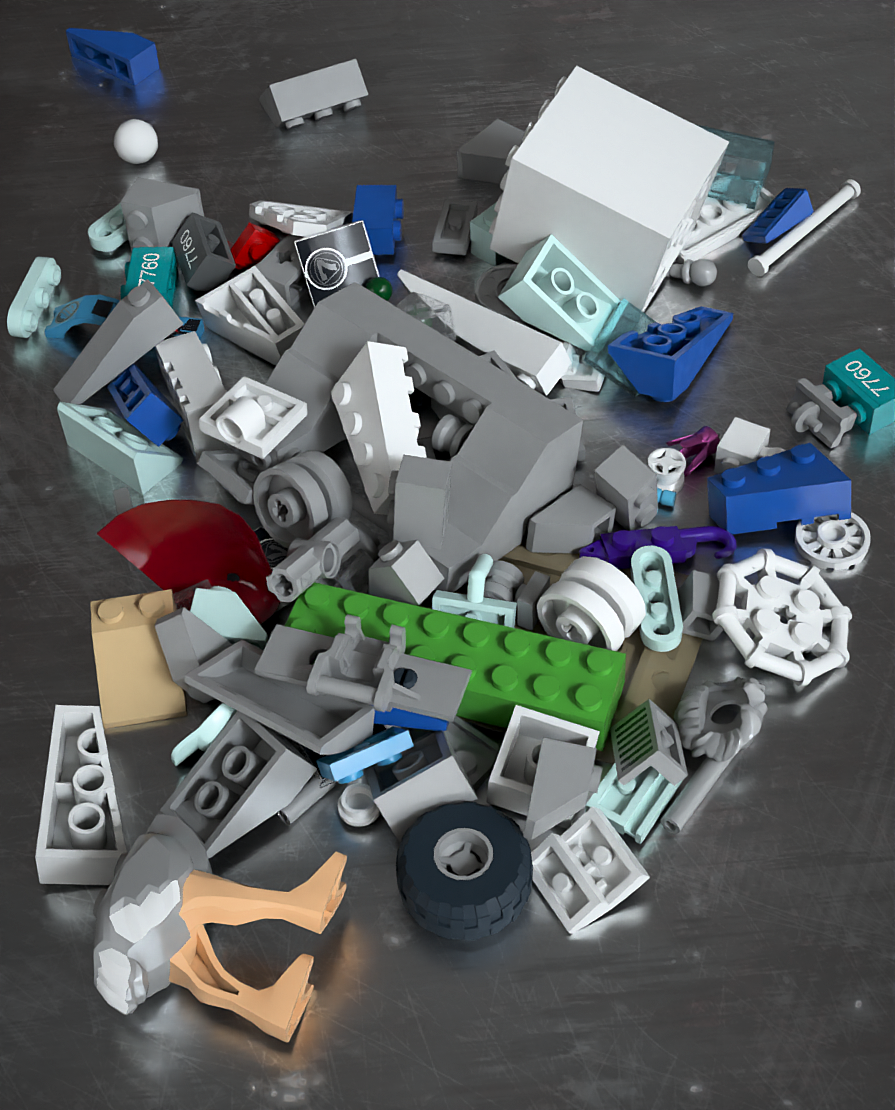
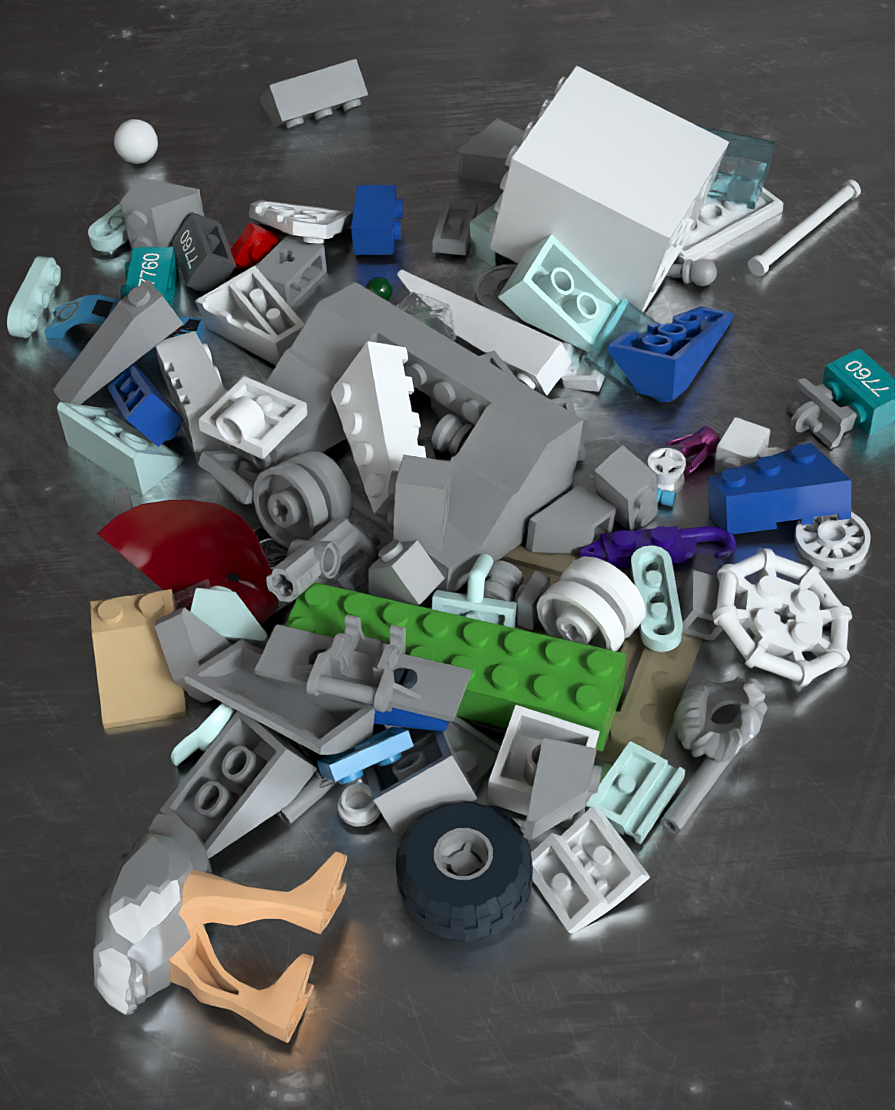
white wedge [35,705,127,885] -> none
blue slope [66,28,160,86] -> none
black slope [294,220,380,308] -> none
light grey panel [610,699,688,786] -> none
blue slope [742,188,814,244] -> none

